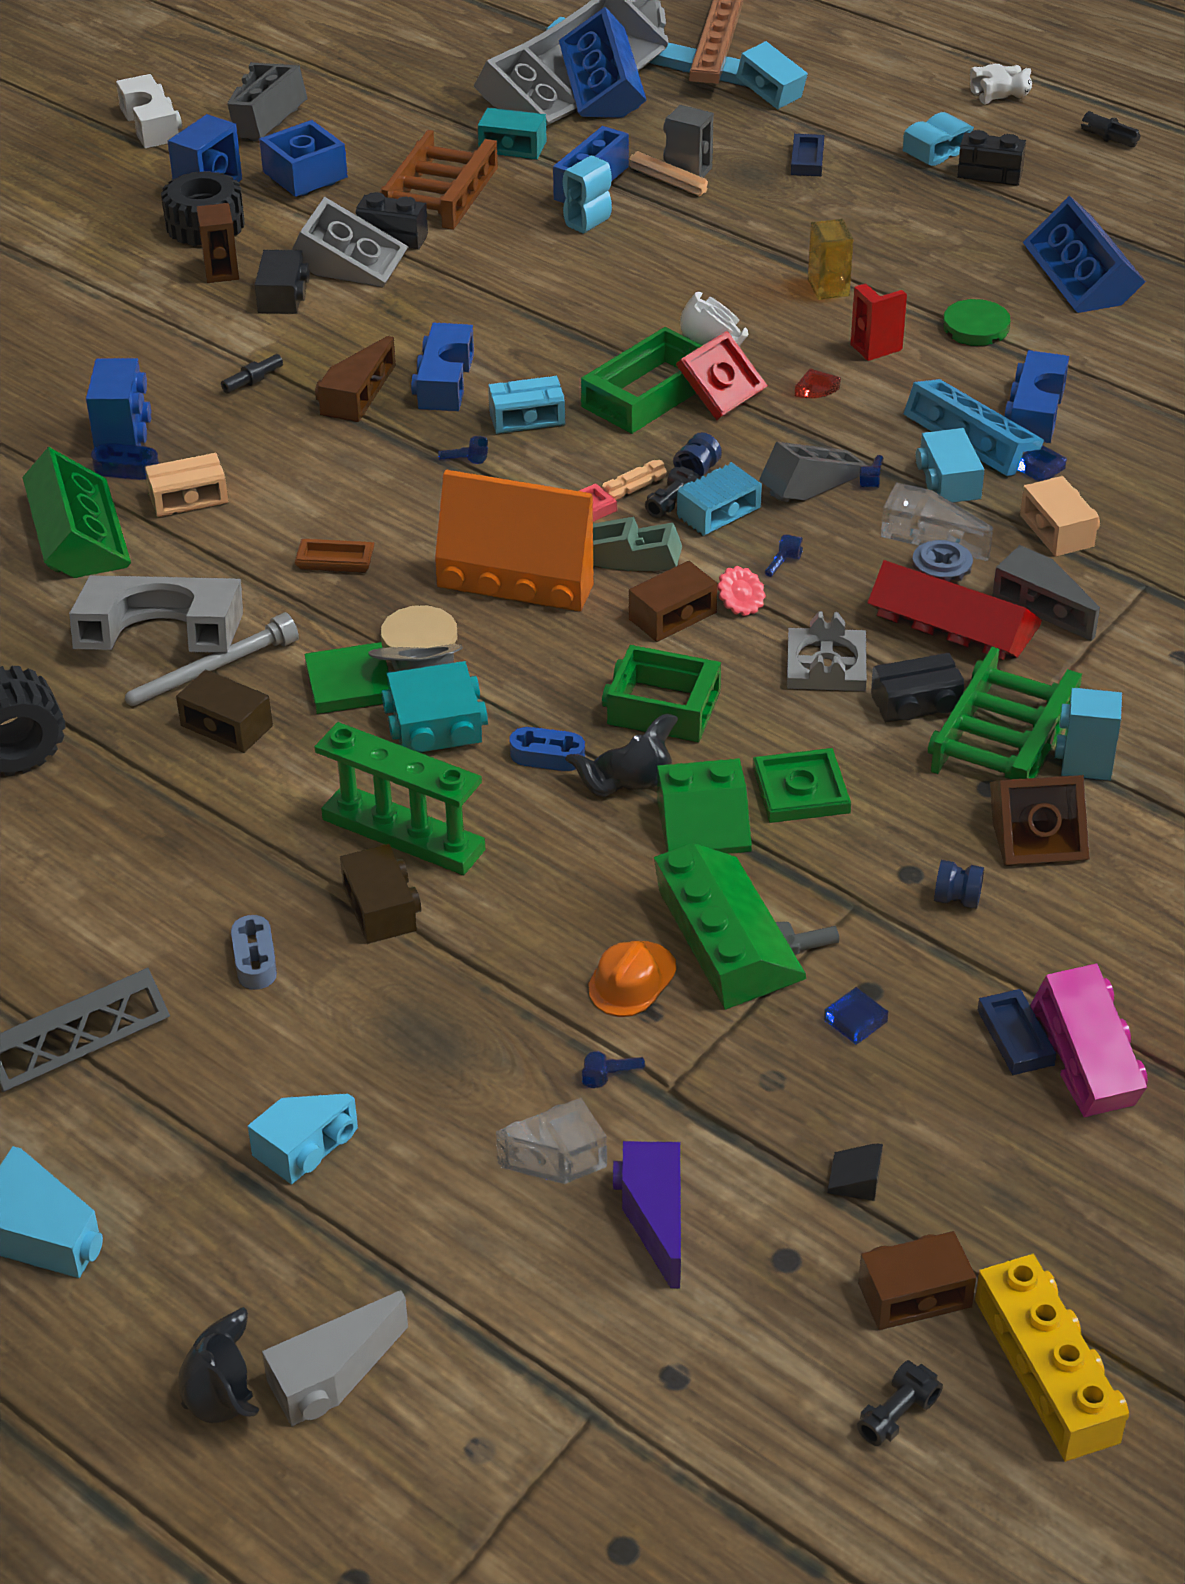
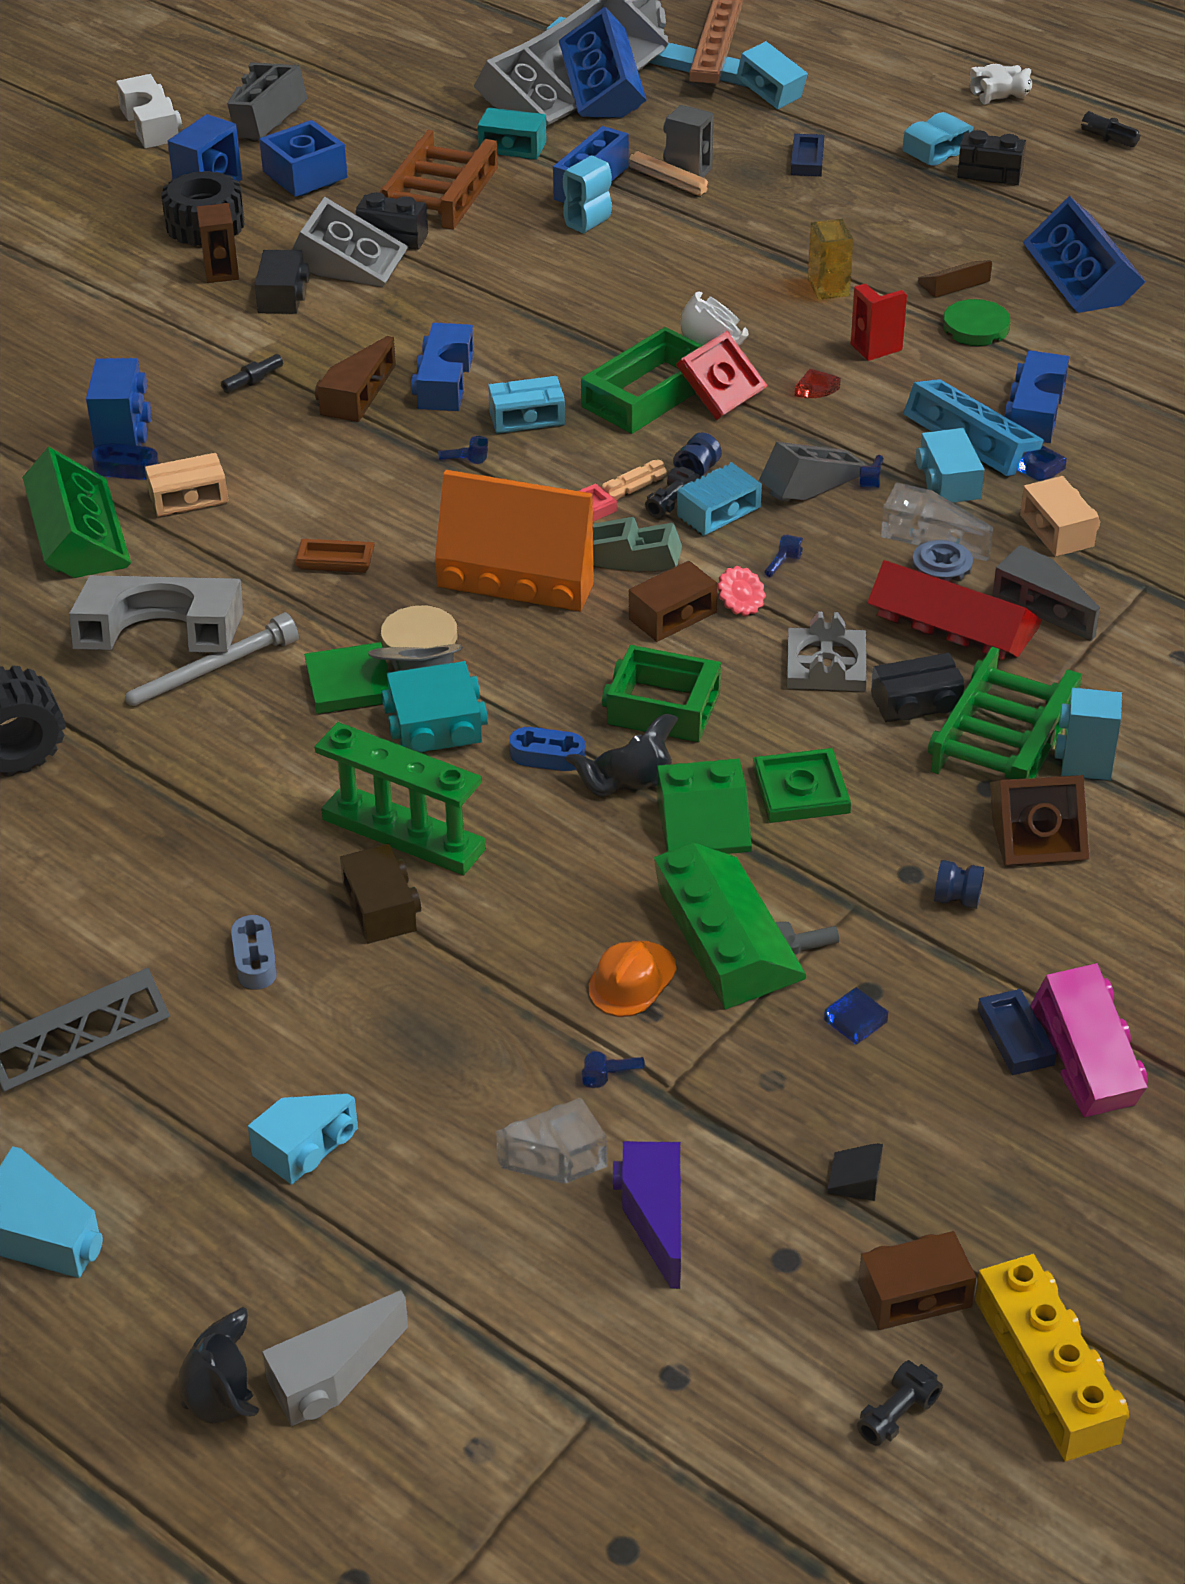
dark brown brick [176,669,273,753] -> none
none -> reddish brown slope [917,260,992,298]

